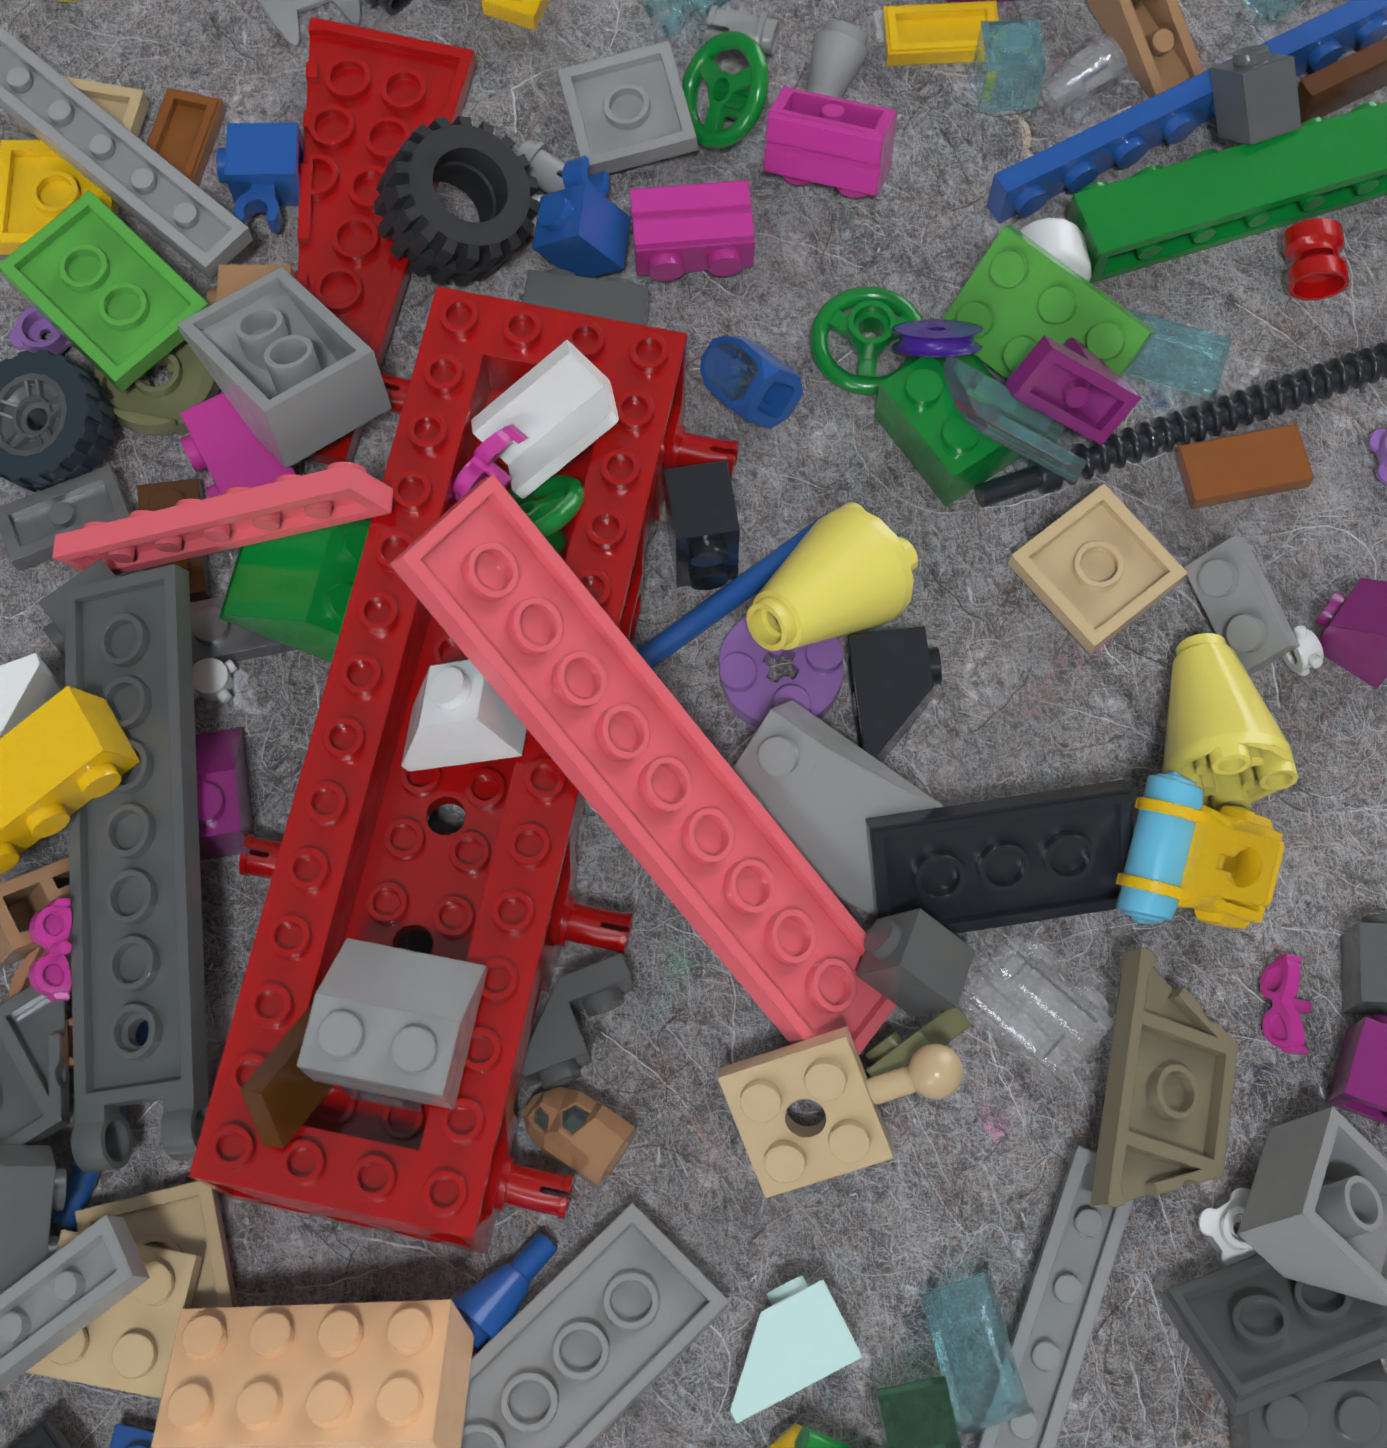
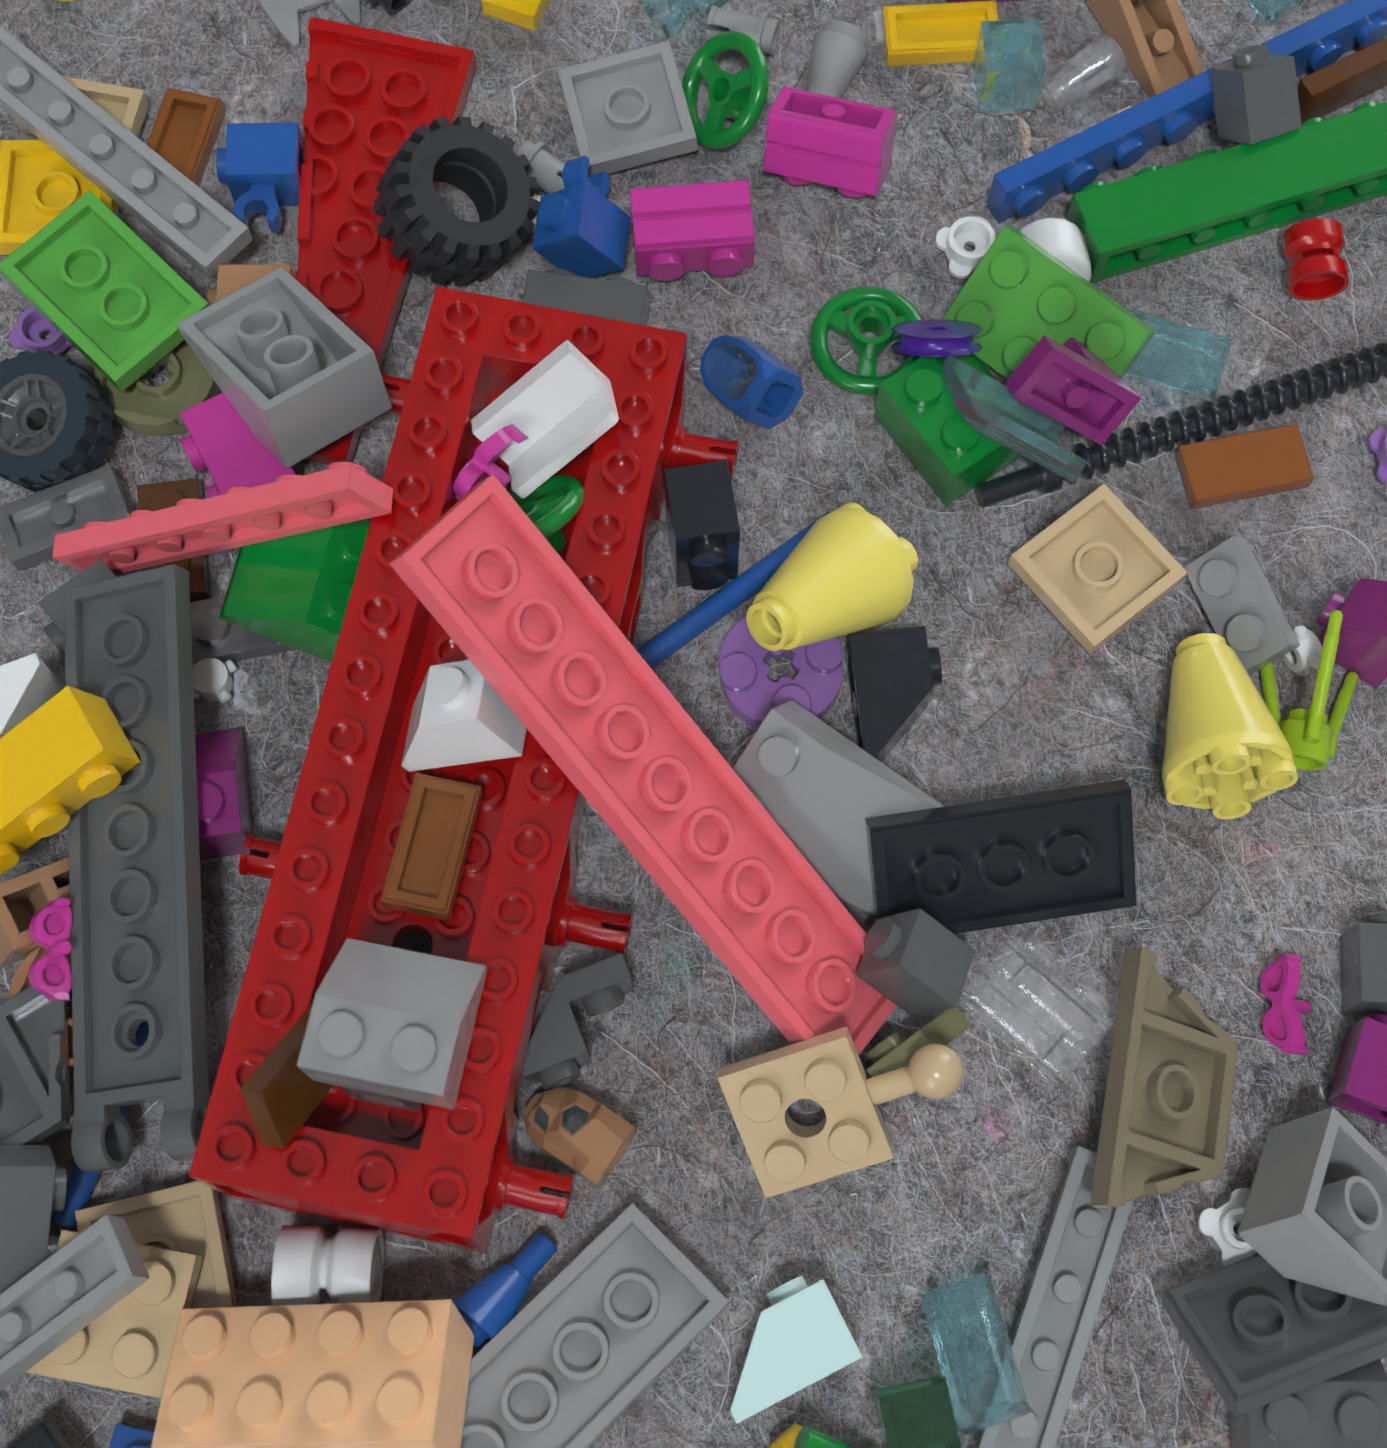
yellow piece [1116,771,1285,929] -> none
none -> white wheel [271,1225,384,1306]
none -> dark orange tile [381,773,483,921]
none -> white plate [935,216,996,279]
none -> lime plant [1260,610,1359,771]

